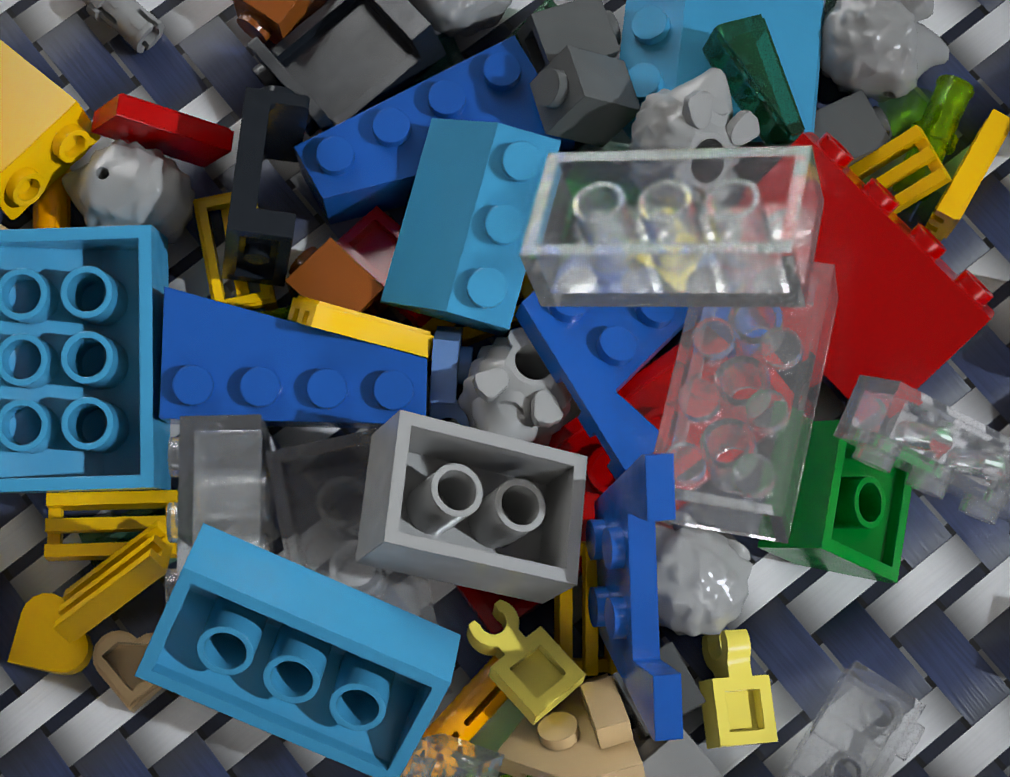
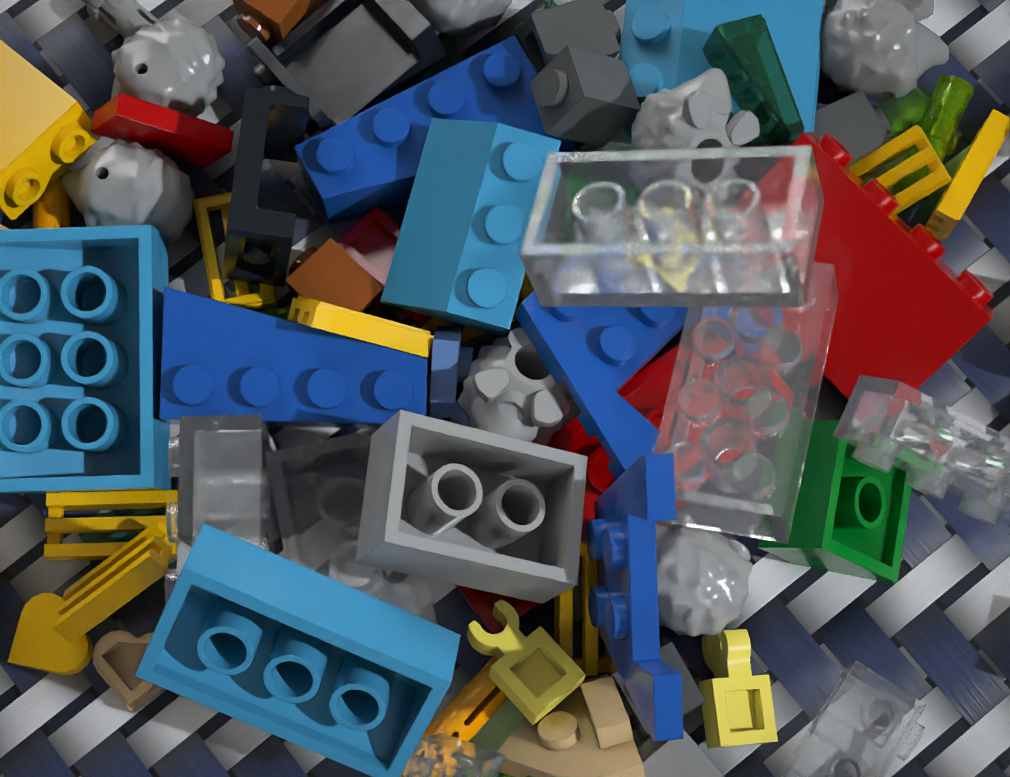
none -> light grey animal [111,17,225,117]

